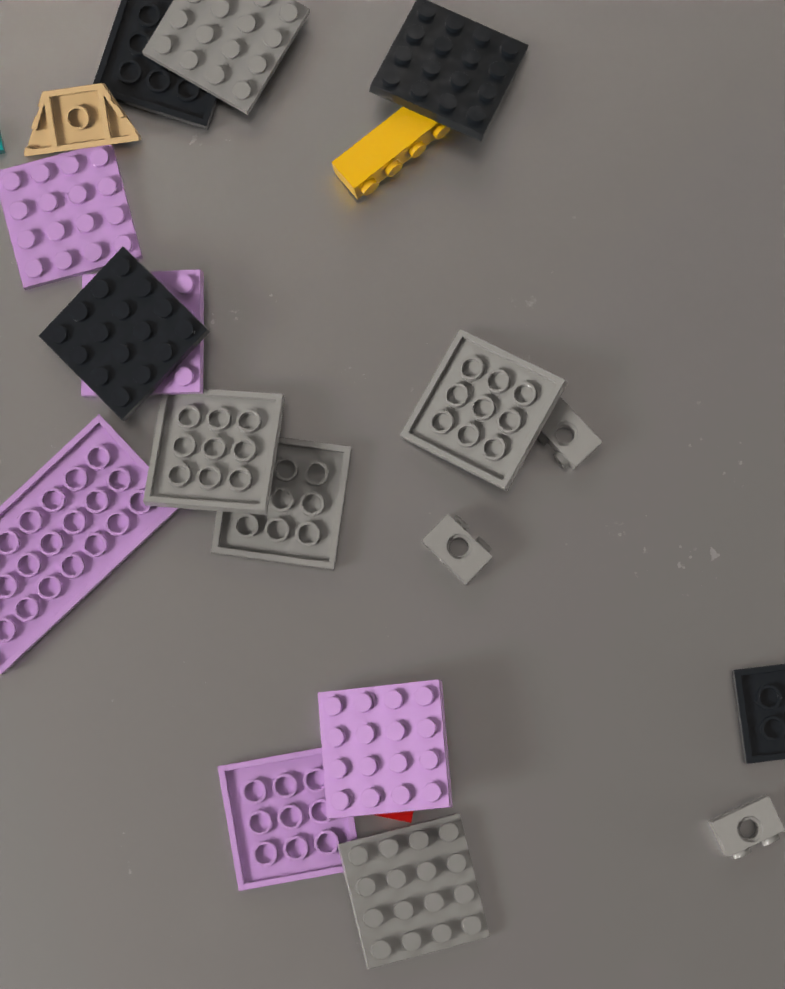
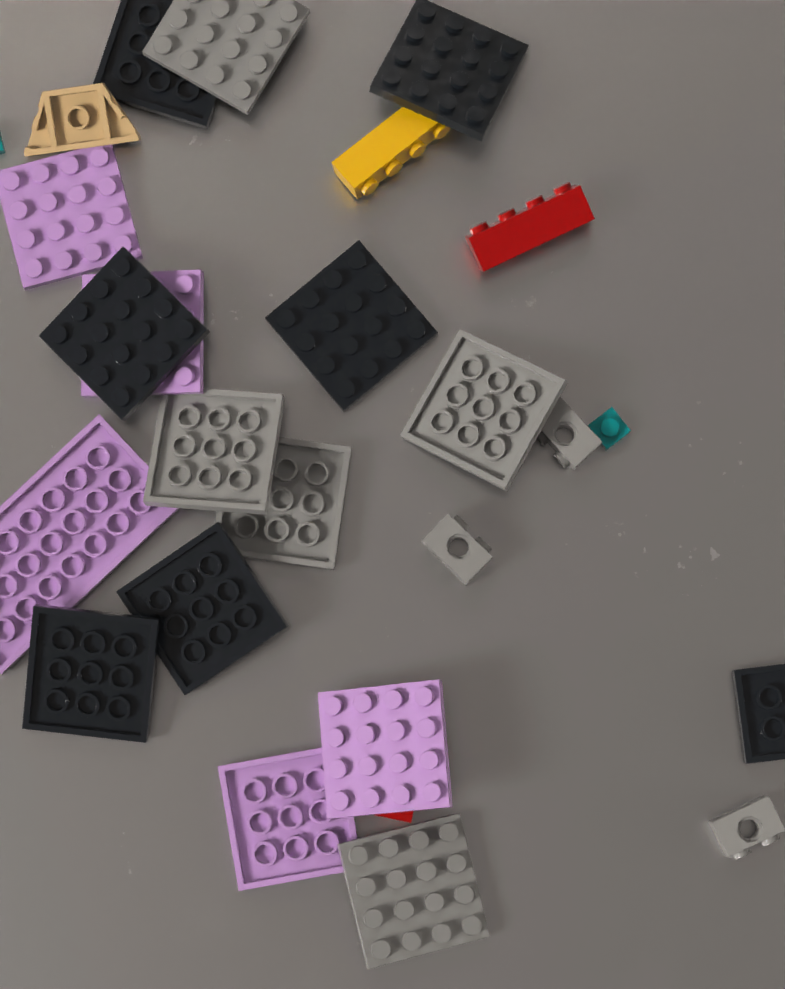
none -> black plate [22,604,160,743]
none -> black plate [116,522,289,695]
none -> black plate [265,240,438,412]
none -> red brick [465,182,595,272]
none -> teal plate [588,407,631,451]

